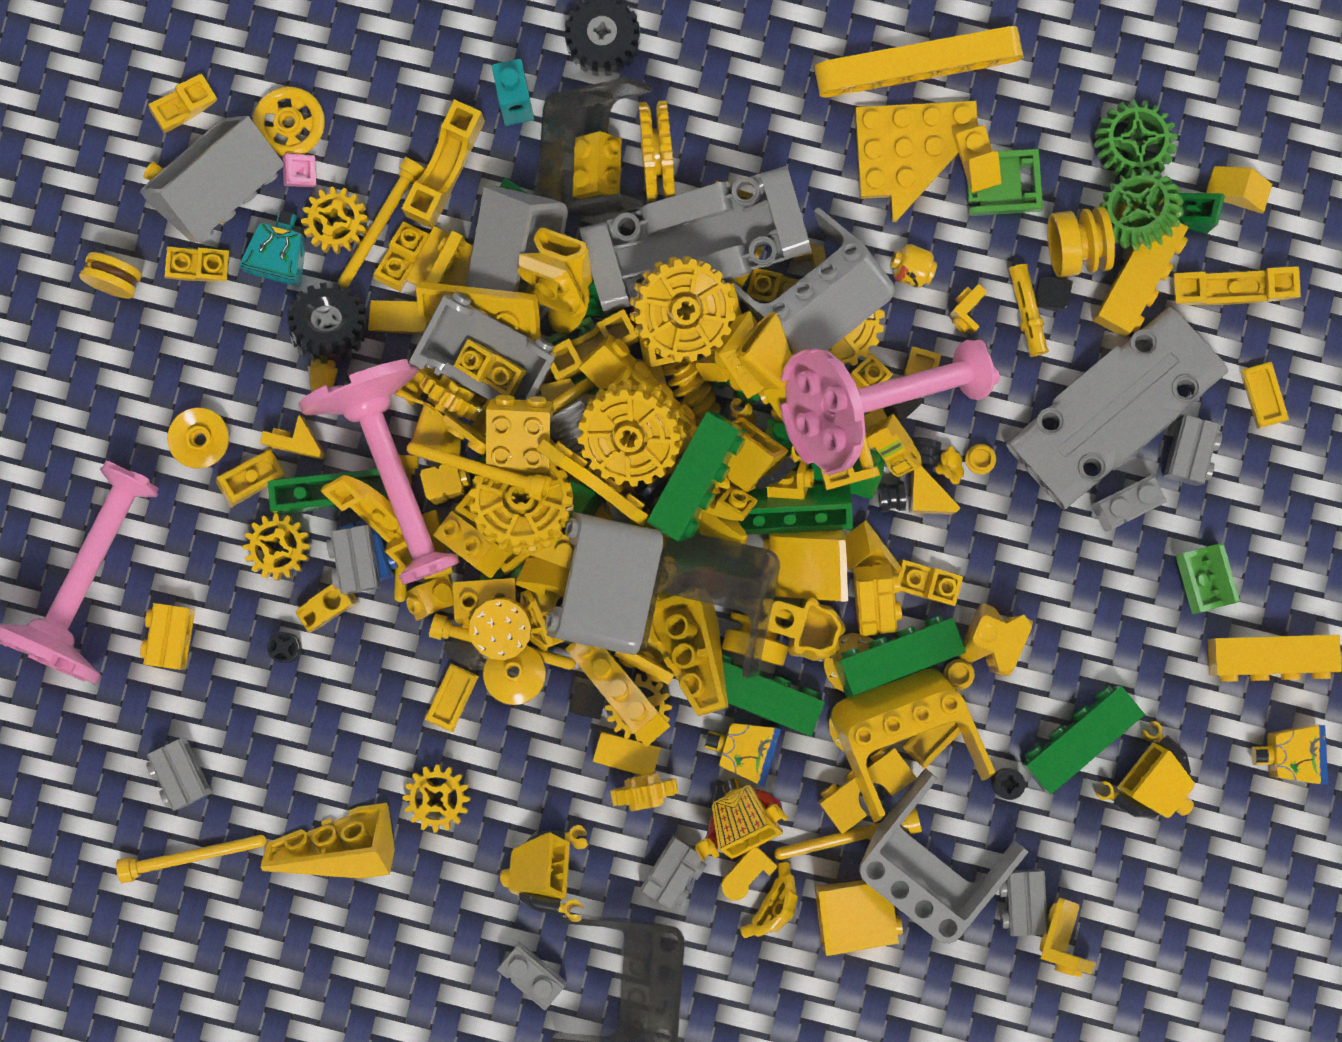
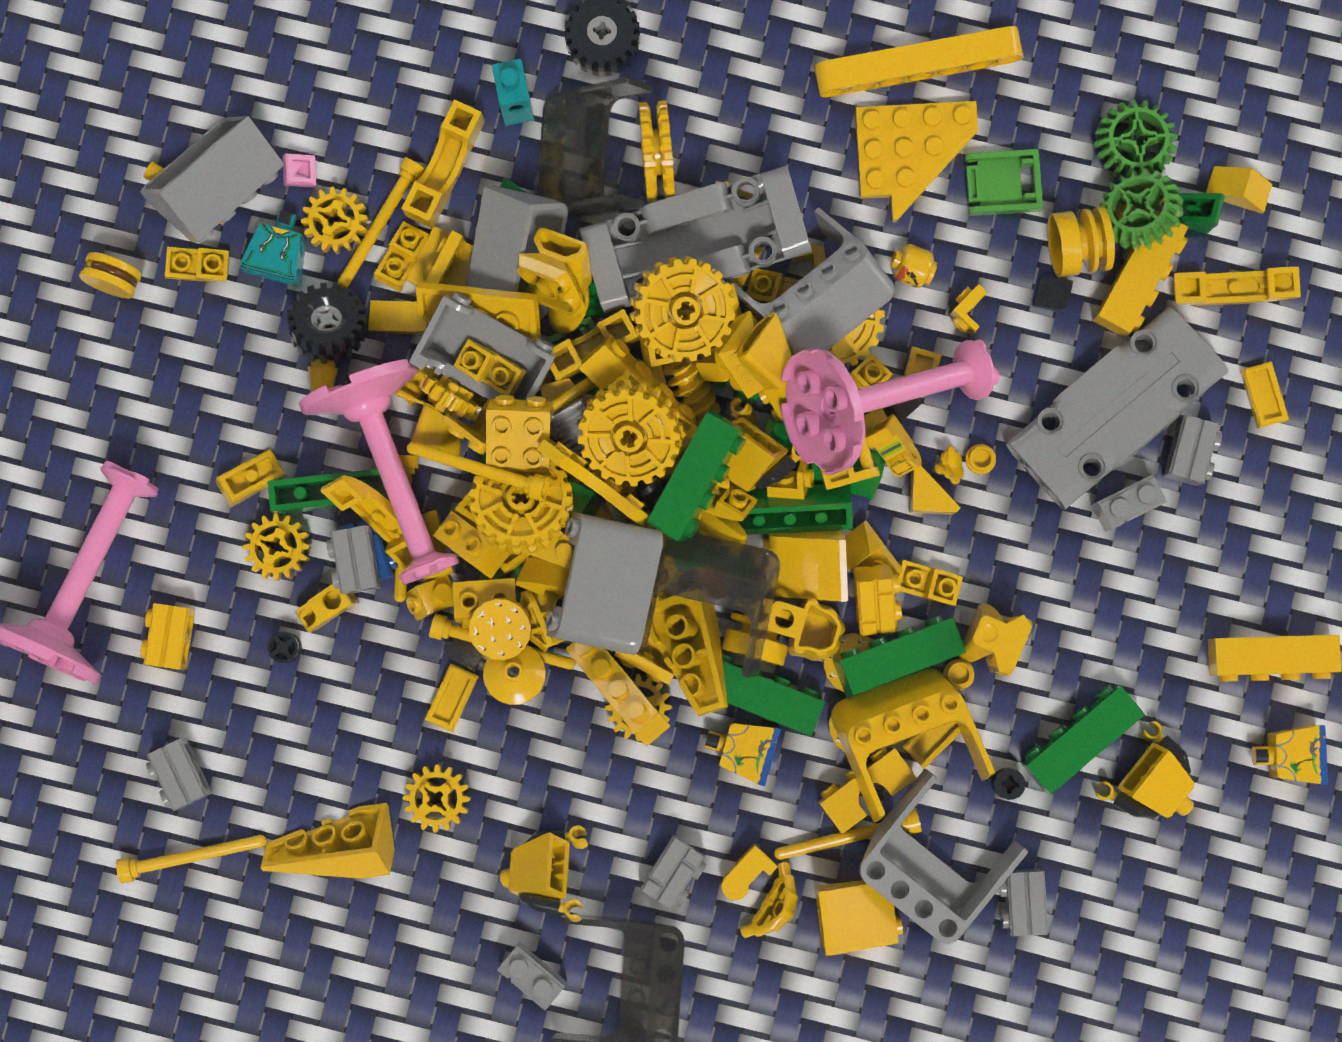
yellow slope [148,73,217,134] -> none
yellow dish [167,408,229,469] -> none
yellow plate [253,87,325,157] -> none
yellow slope [260,415,326,460] -> none
yellow brick [420,464,473,505] -> none
black slope [570,682,605,720] -> none
yellow bracket [572,131,622,199] -> none
yellow slope [593,732,661,775] -> none
yellow gear [610,773,679,811] -> none
torso [695,778,788,862] -> none
black wheel [878,481,906,513] -> none
black wheel [912,437,942,468] -> none
yellow slope [954,124,1001,193] -> none
yellow pin [1008,264,1049,357] -> none
yellow bracket [1039,898,1096,978] -> none
bright green bracket [1175,543,1240,615] -> none

